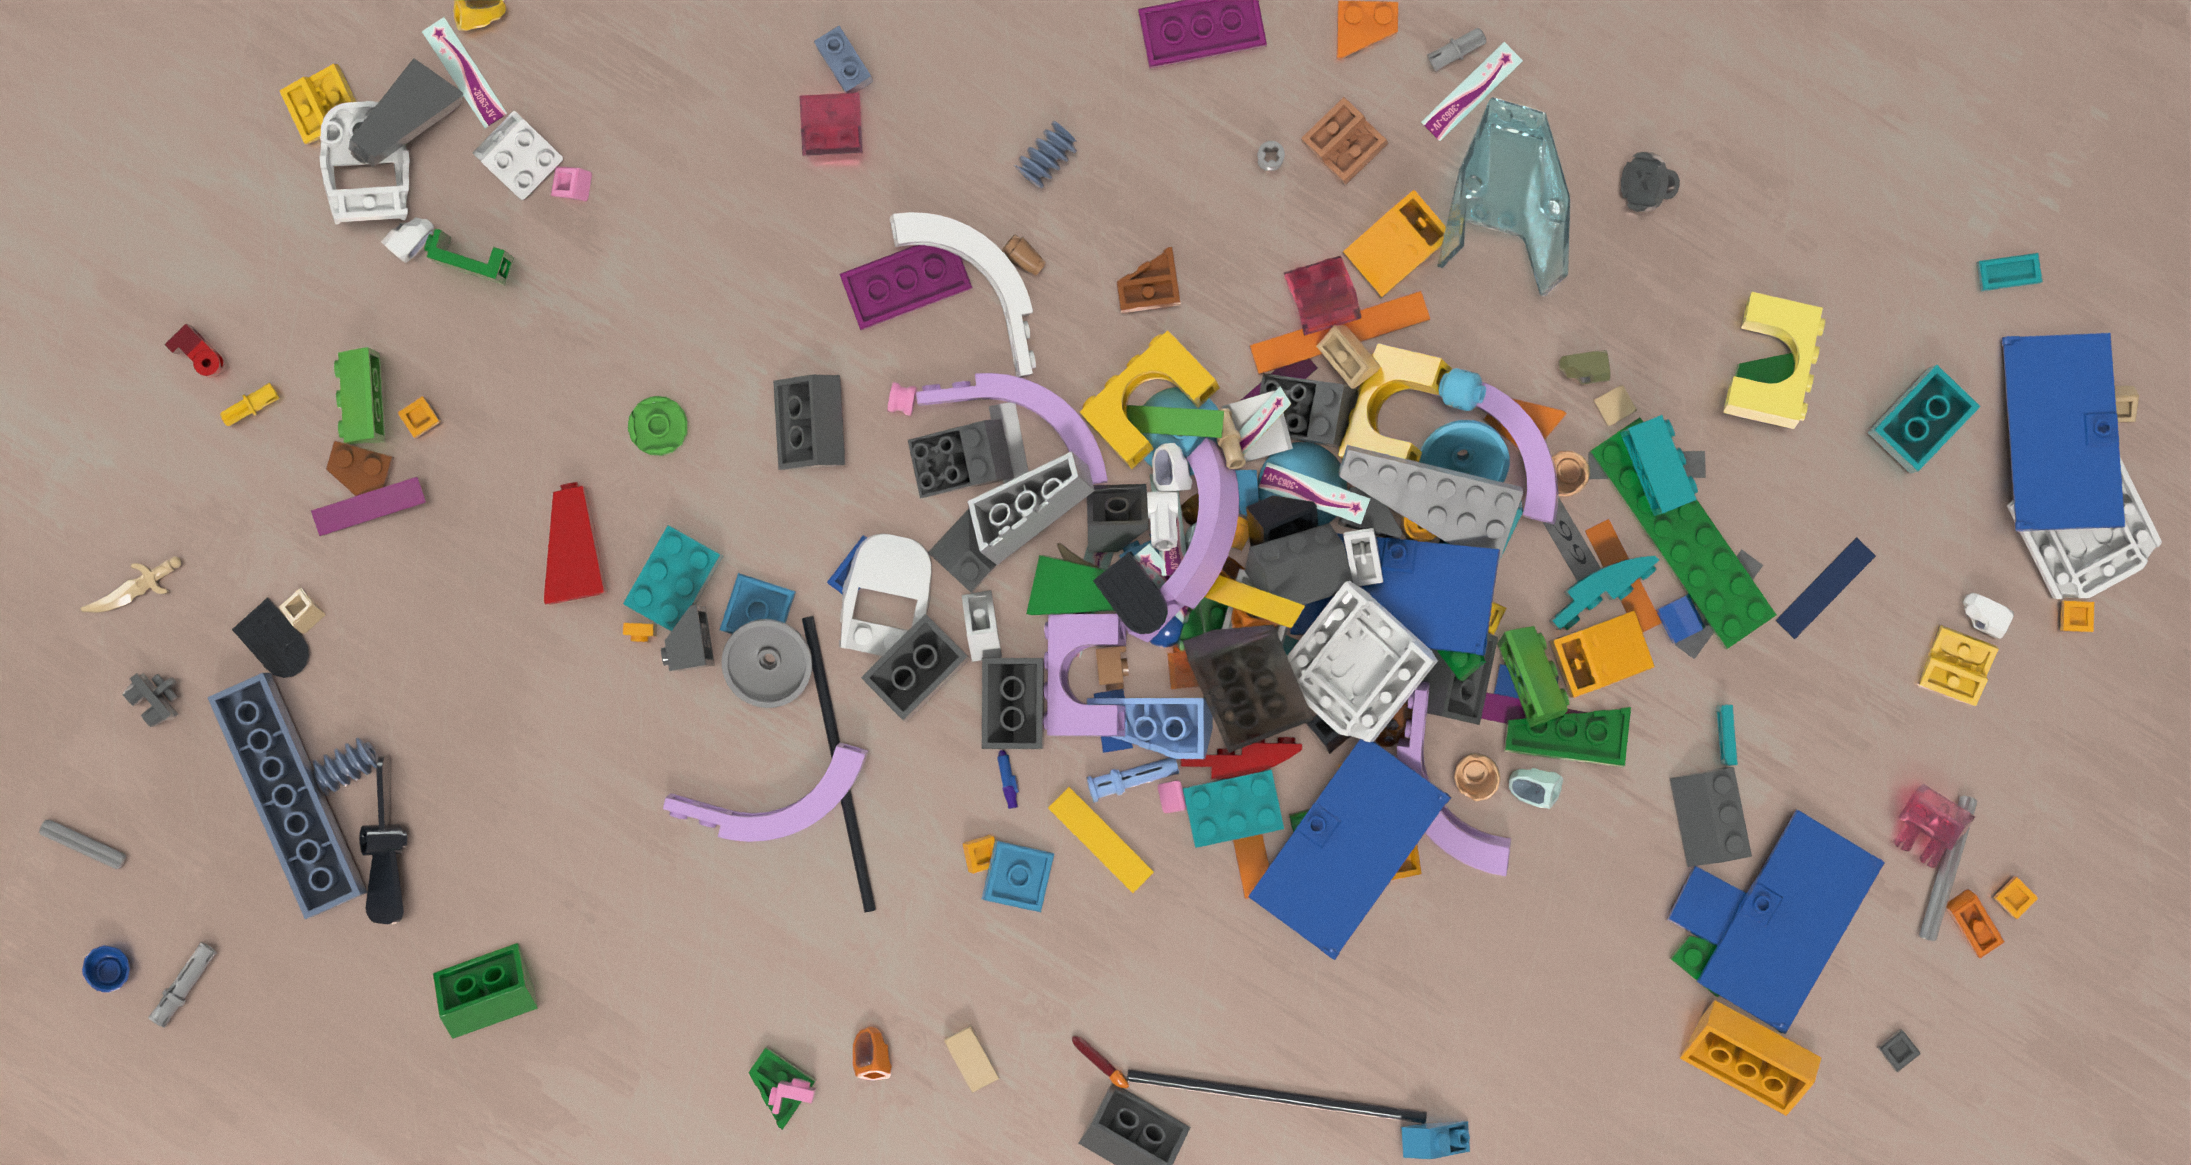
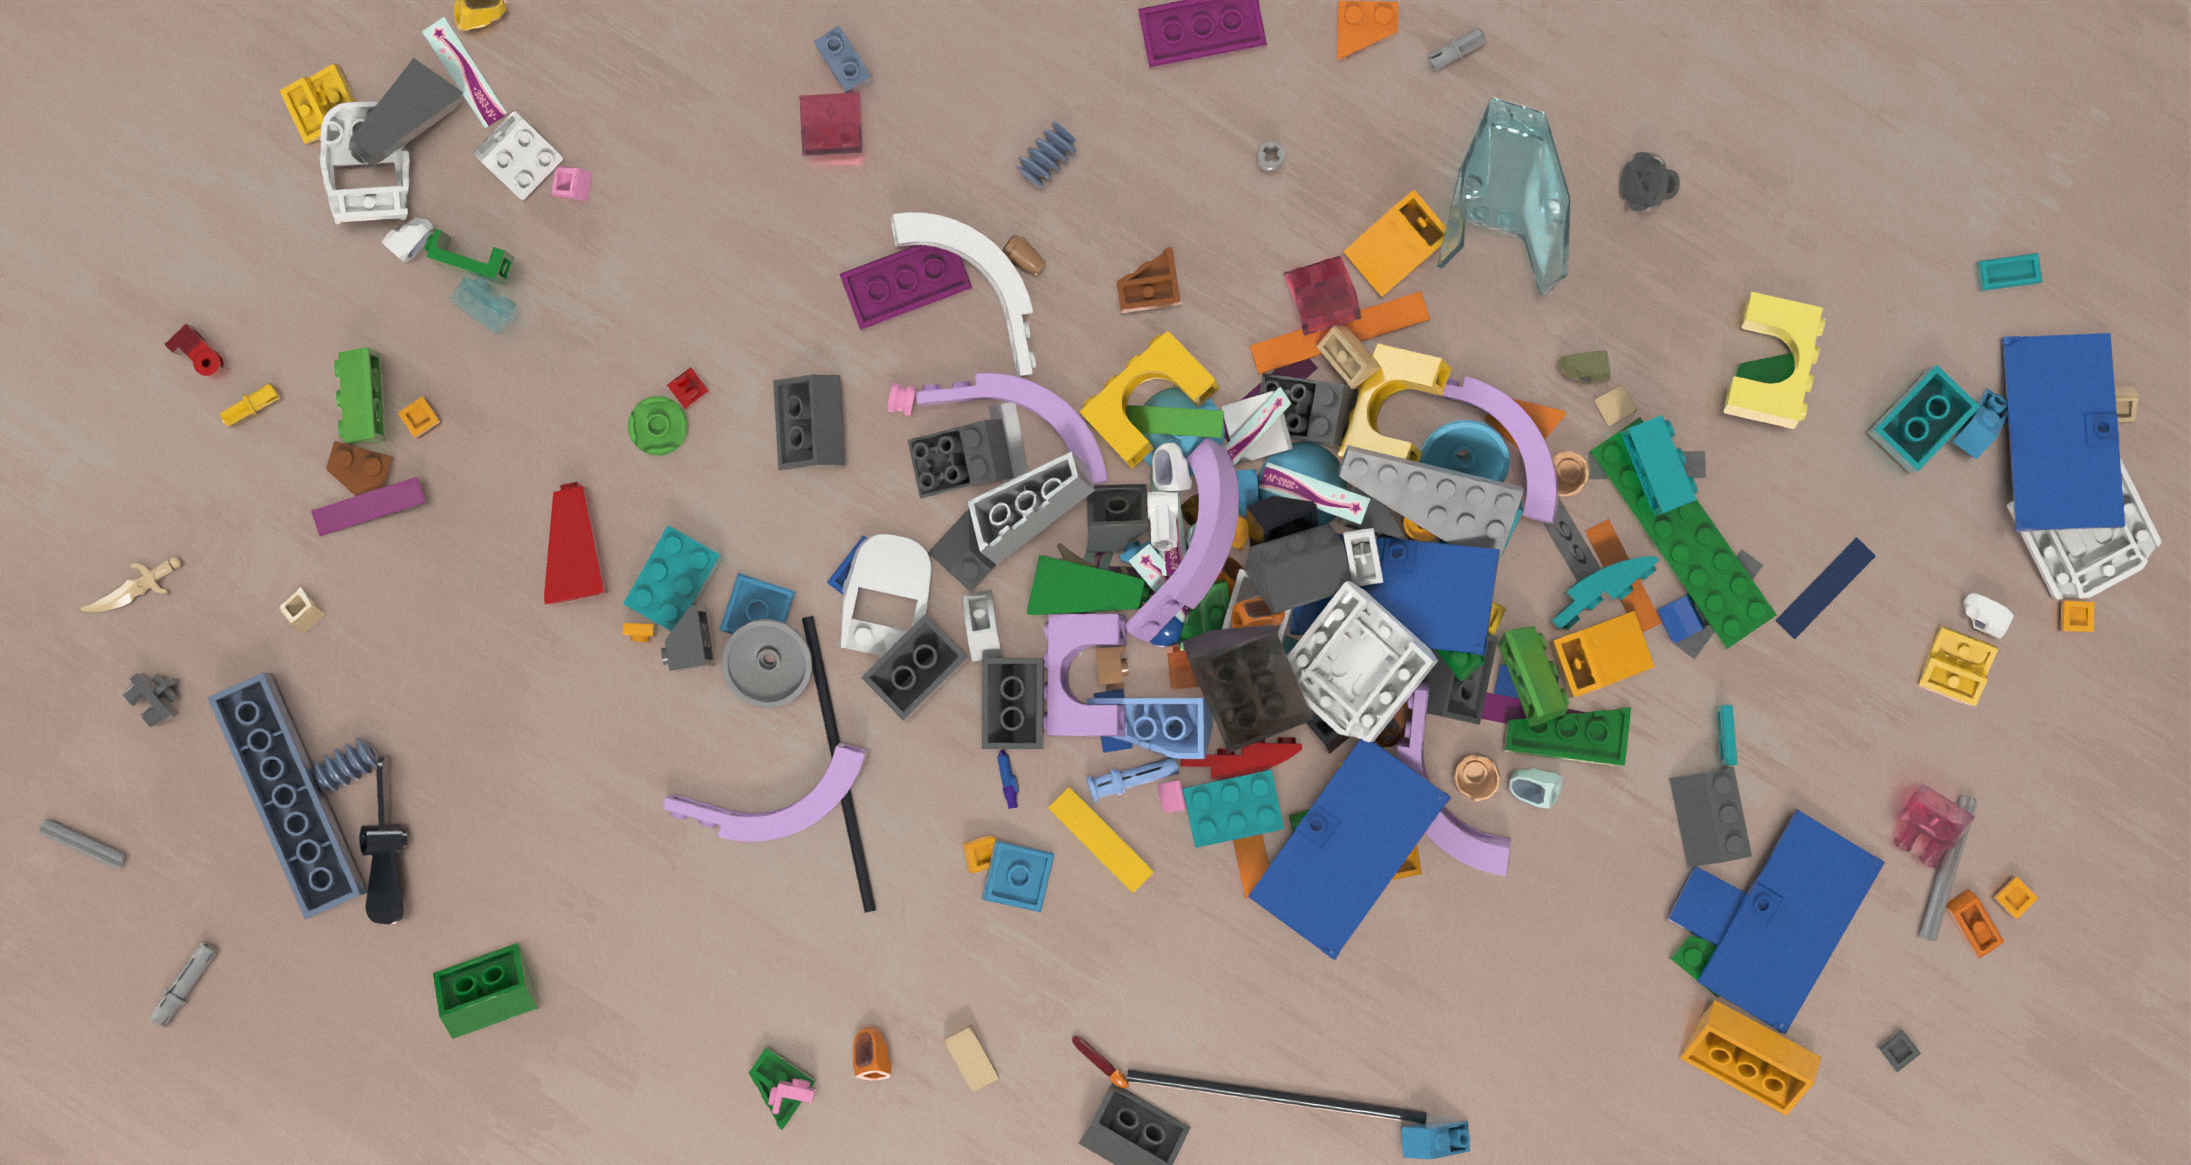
blue hair [82,945,131,993] -> none
black window [232,597,310,678] -> none
black window [1093,551,1168,634] -> none
yellow sticker [1204,575,1305,629] -> none
tan pin [1217,409,1246,469] -> none
nougat slope [1301,97,1388,185] -> none
sticker [1421,42,1523,142] -> none
medium azure head [1439,368,1486,411] -> none
none -> clear light blue bracket [449,276,520,334]
none -> red tile [667,367,710,410]
none -> dark azure slope [1952,388,2008,459]

